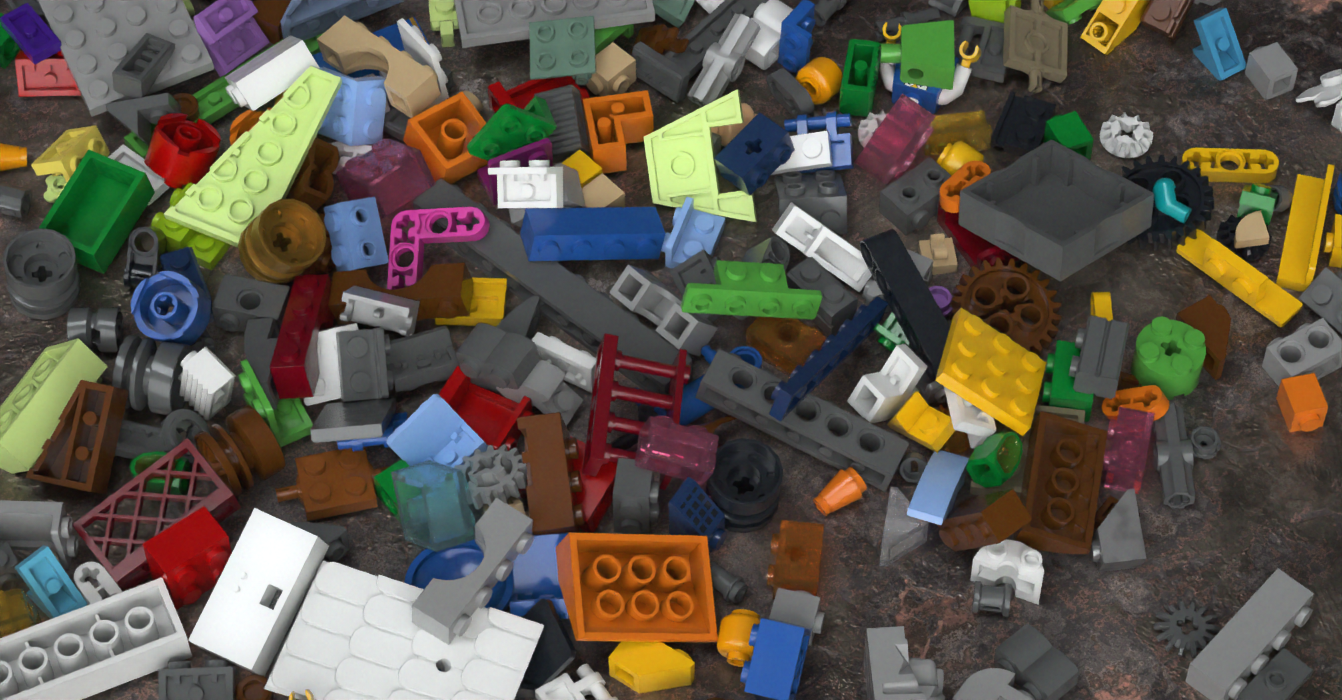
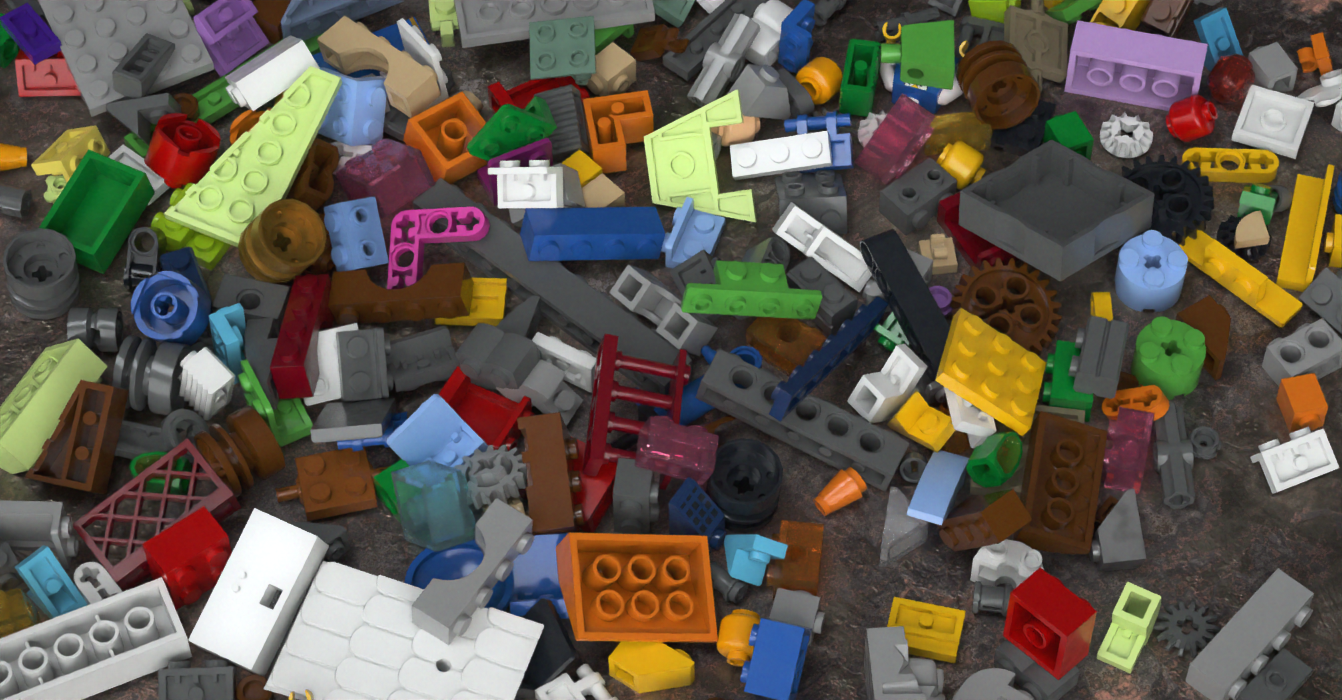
light grey hinge [340,286,420,336] -> none
dark grey plate [631,41,690,103] -> none
dark blue brick [714,112,795,196] -> none
orange beam [939,161,991,213] -> none
teal arm [1153,178,1192,223] -> none
none -> medium azure bracket [208,303,246,385]
none -> medium azure slope [724,534,788,586]
none -> light grey slope [727,64,791,120]
none -> yellow plate [887,597,966,663]
none -> reddish brown wheel [956,40,1041,129]
none -> red brick [1003,567,1097,680]
none -> lavender brick [1064,20,1208,111]
none -> yellowish green brick [1097,582,1162,674]
none -> light blue brick [1115,230,1188,312]
none -> red head [1166,95,1218,142]
none -> clear red head [1206,54,1255,103]
none -> white plate [1231,84,1315,159]
none -> white bracket [1250,426,1339,494]
none -> orange tile [1297,32,1334,76]

